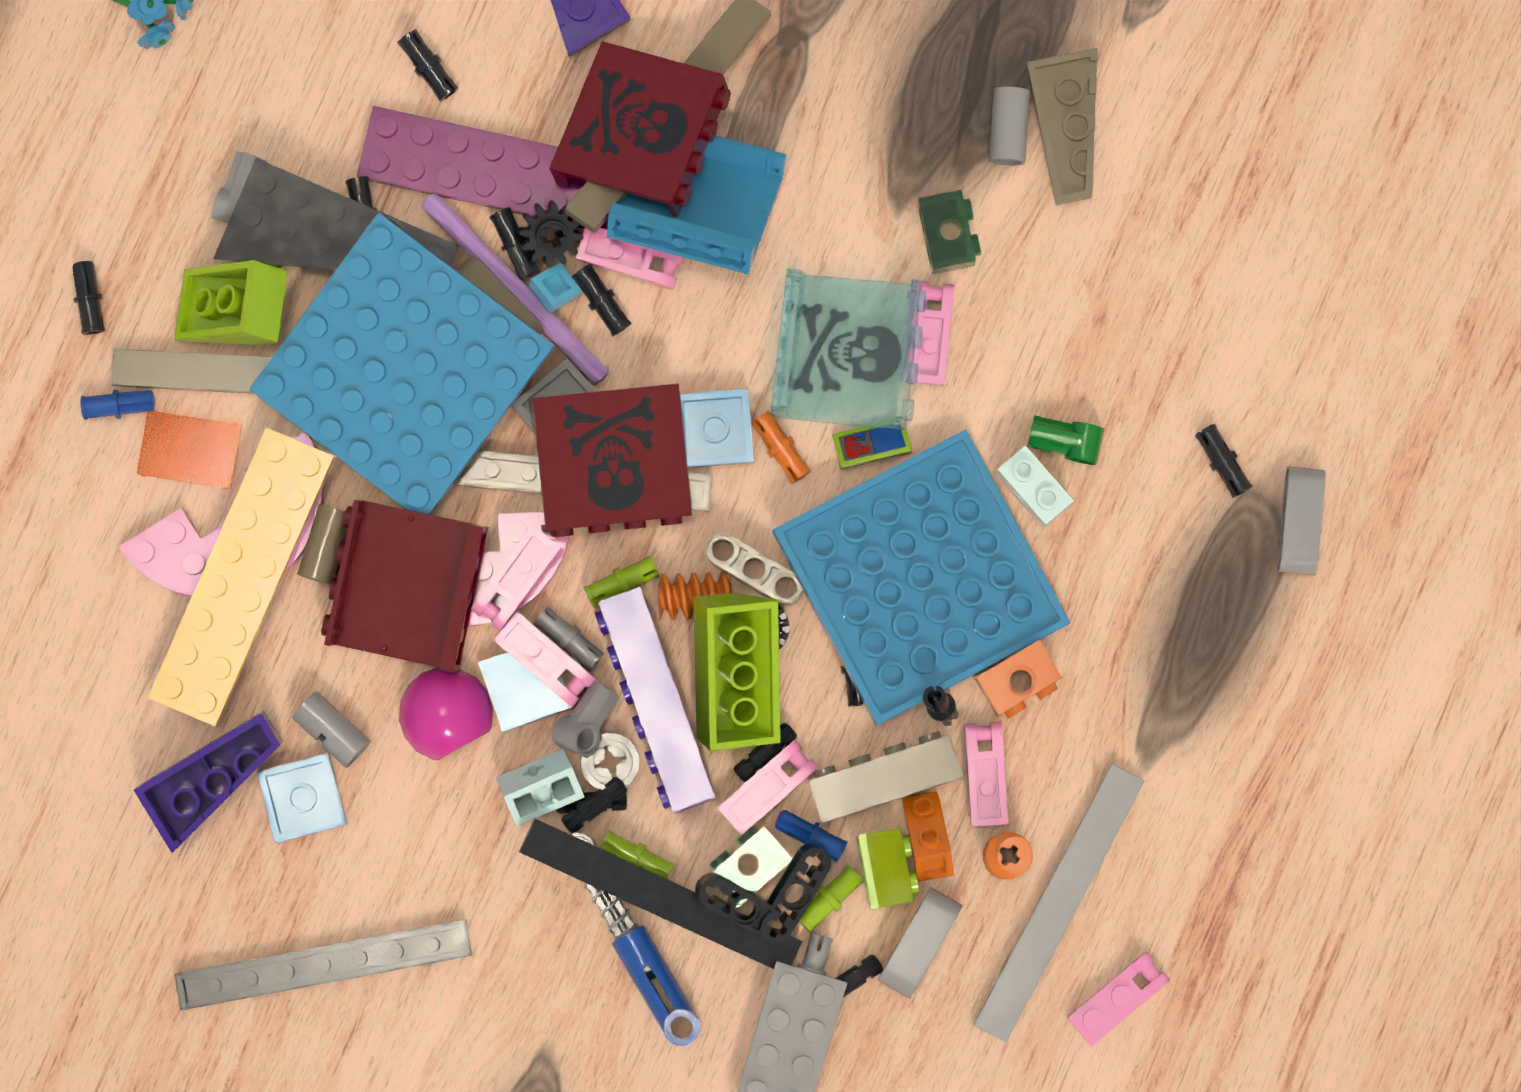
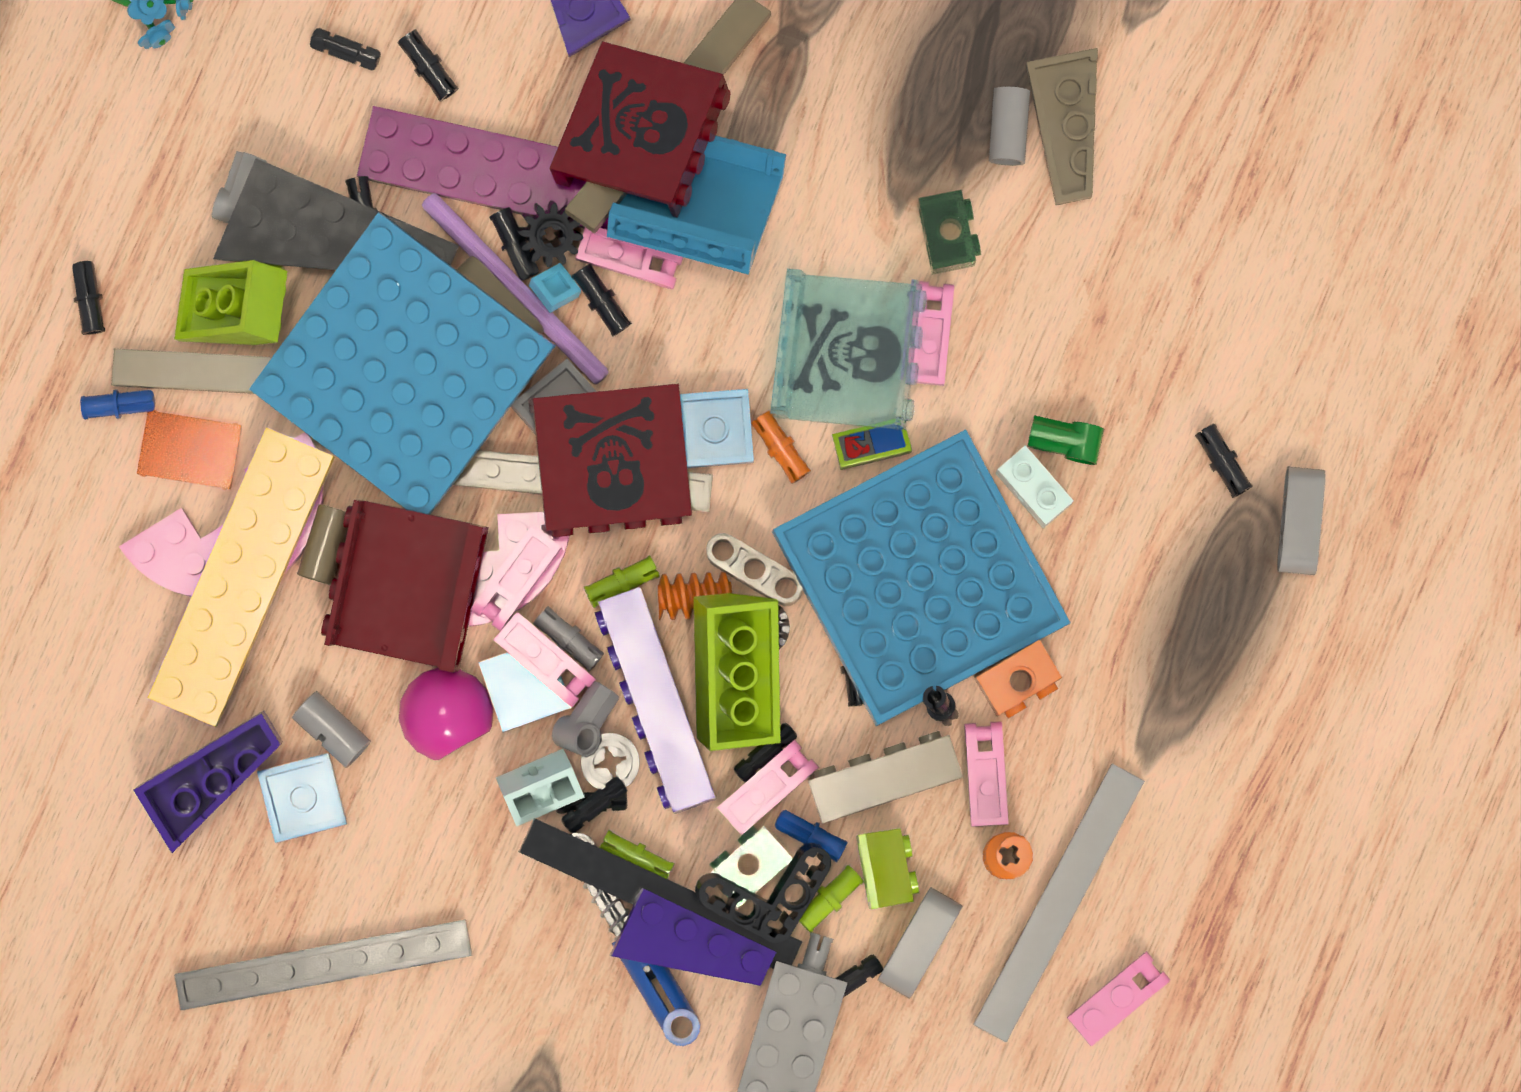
orange bracket [902,791,954,882] -> none
none -> black axle [310,28,381,71]
none -> dark purple wing [610,888,776,986]

